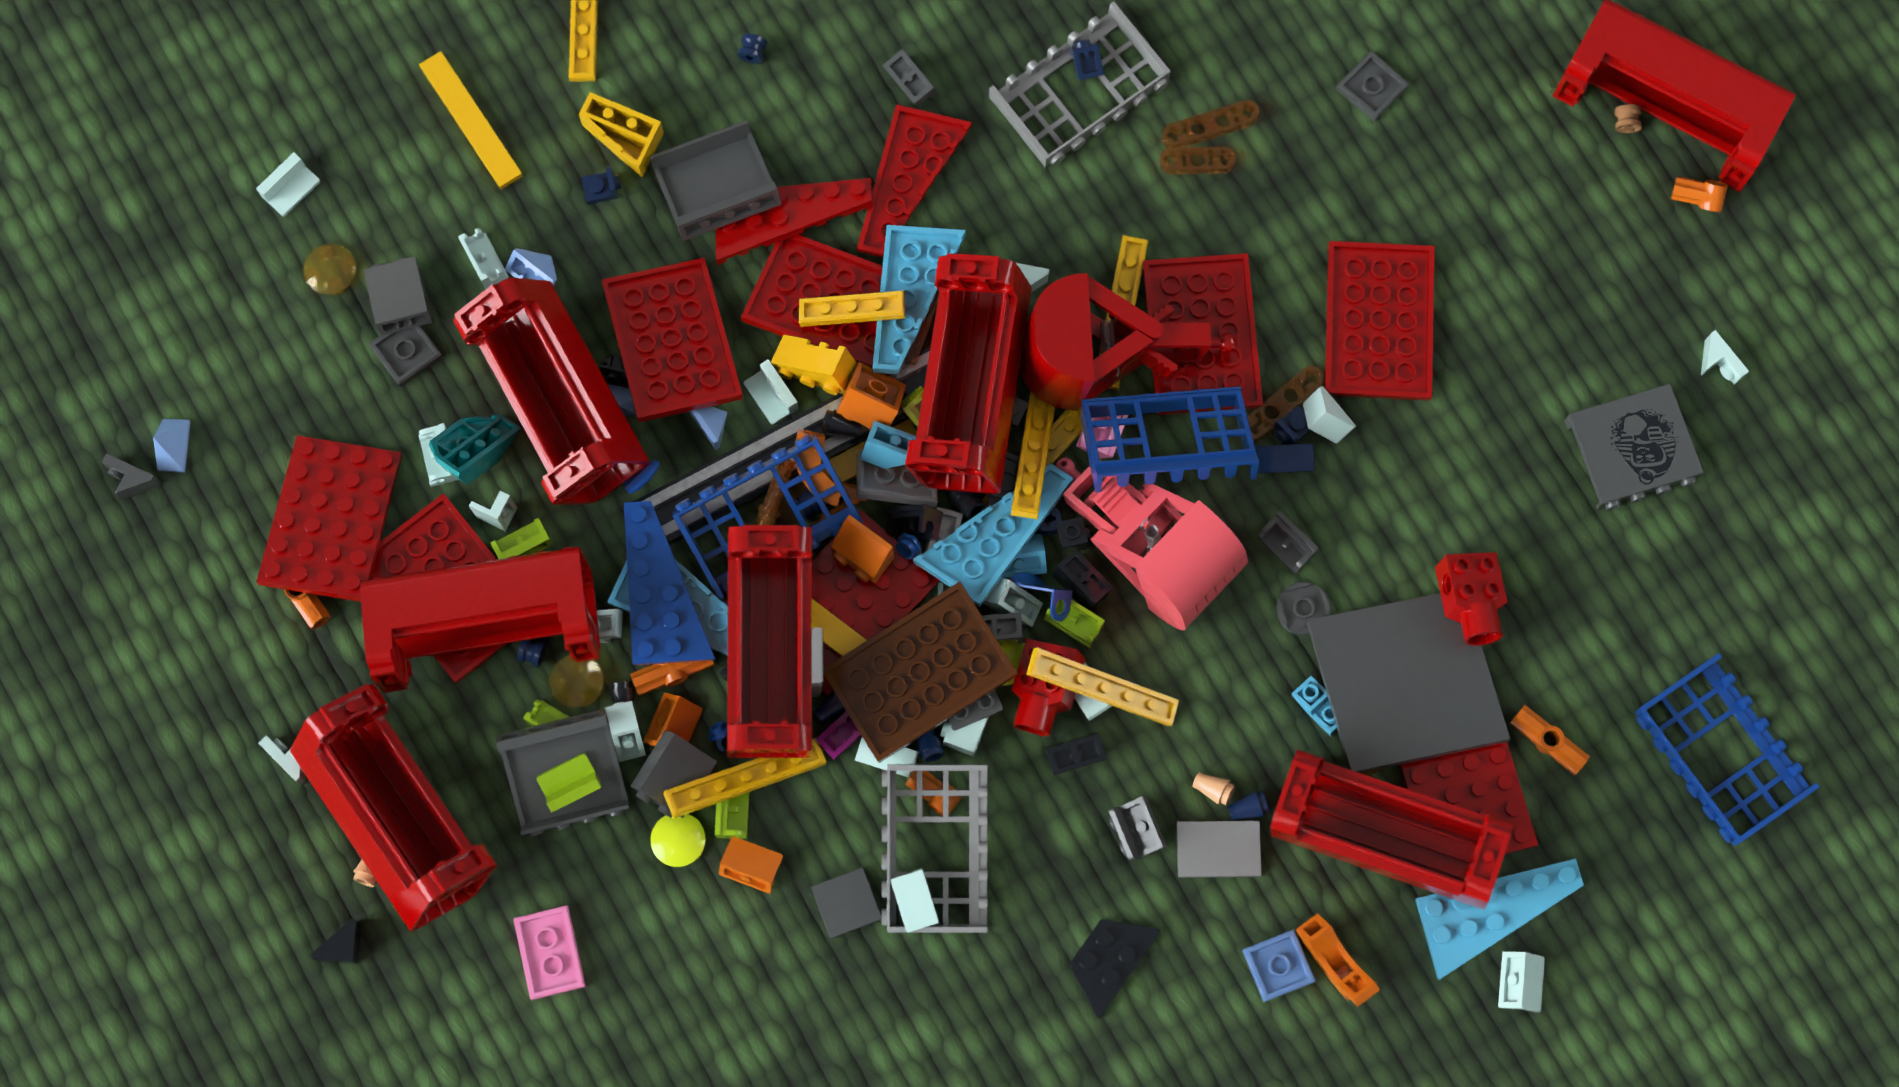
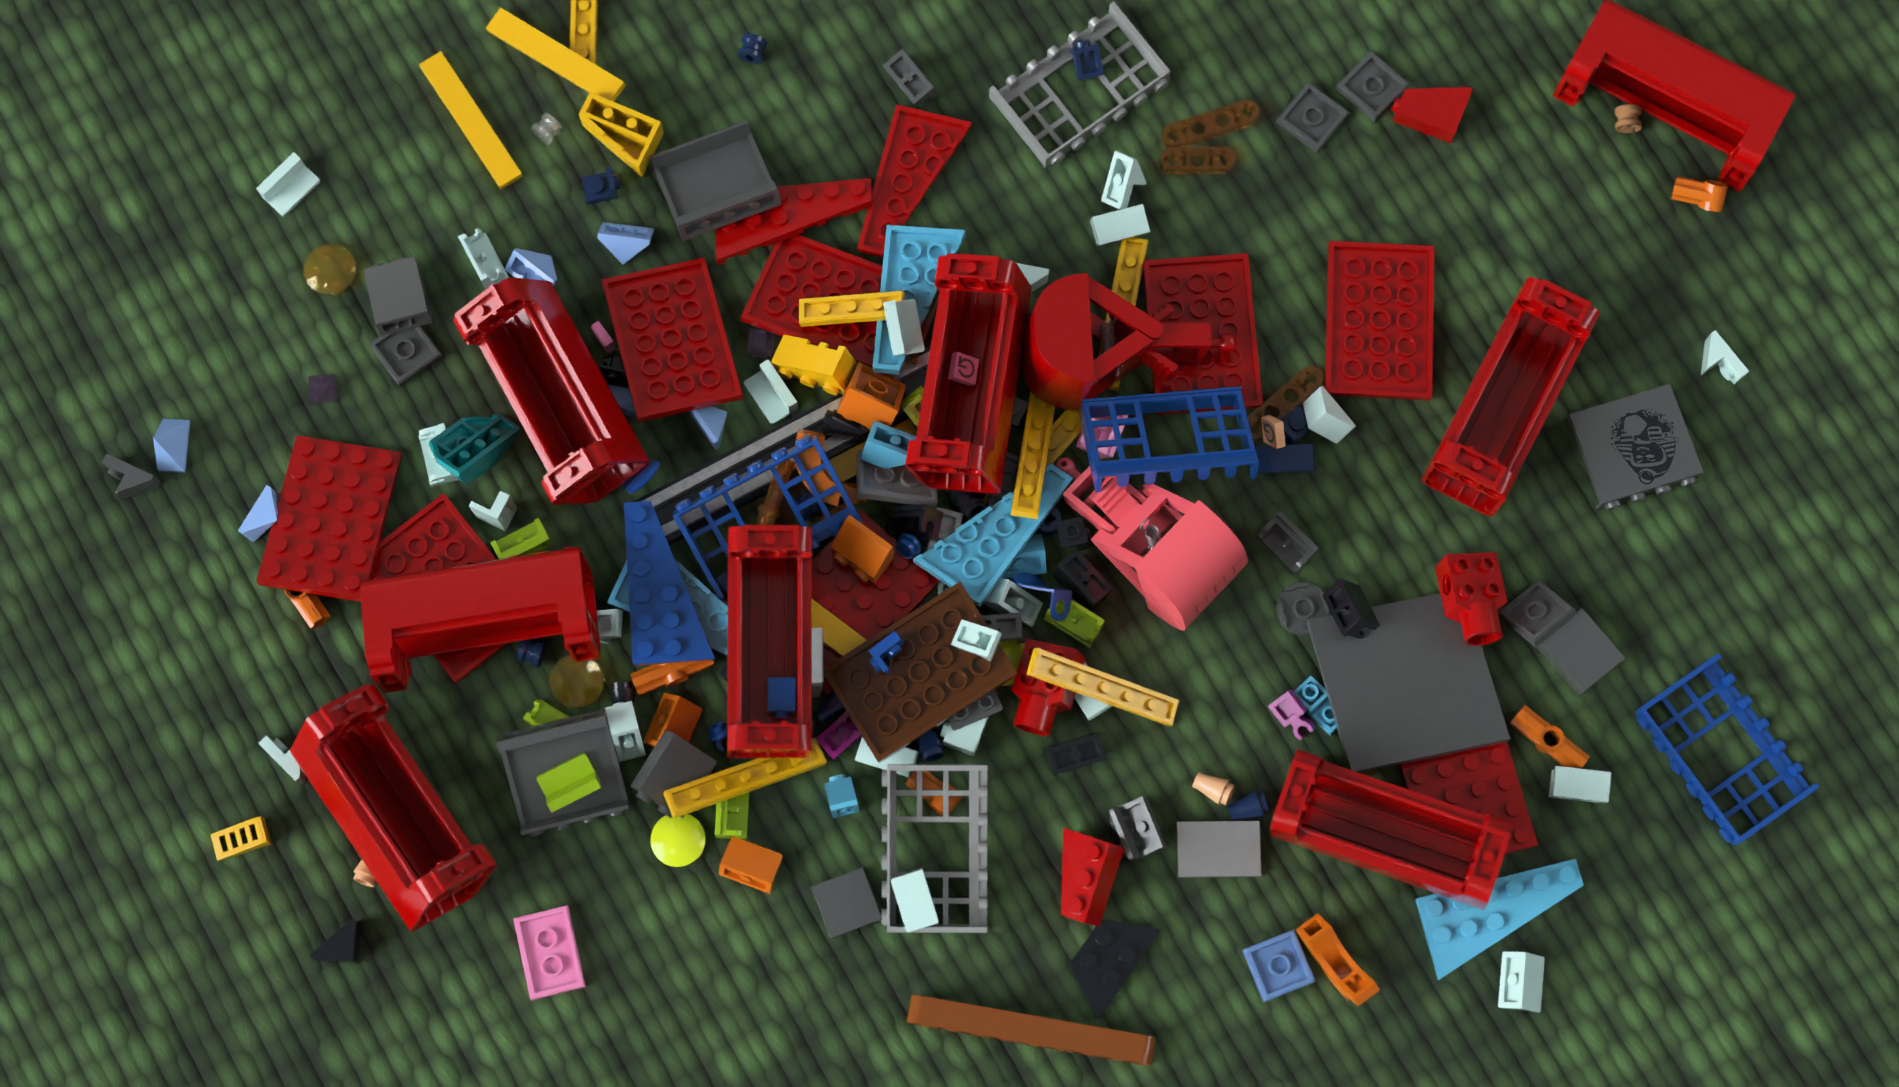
none -> yellow slope [210,816,271,861]
none -> light blue slope [238,485,280,542]
none -> clear purple tile [308,374,338,404]
none -> yellow tile [486,8,626,102]
none -> clear wheel [531,112,564,145]
none -> bright pink tile [591,320,616,354]
none -> light blue slope [598,222,654,264]
none -> tile [746,328,776,359]
none -> blue brick [767,677,796,719]
none -> medium azure slope [824,774,860,819]
none -> blue bracket [868,631,905,675]
none -> light aqua panel [883,299,925,357]
none -> dark orange beam [906,995,1156,1066]
none -> bright pink tile [948,352,979,386]
none -> light aqua slope [951,620,1002,661]
none -> red wedge [1061,828,1125,927]
none -> light aqua hinge [1090,204,1150,246]
none -> light aqua slope [1101,151,1146,209]
none -> light nougat tile [1261,415,1285,449]
none -> plate [1268,689,1316,740]
none -> dark grey tile [1276,82,1349,153]
none -> black hinge [1322,578,1380,639]
none -> red slope [1391,87,1473,144]
none -> red piece [1421,277,1600,517]
none -> dark grey tile [1498,579,1576,648]
none -> dark grey brick [1537,608,1625,696]
none -> light aqua hinge [1548,766,1611,804]

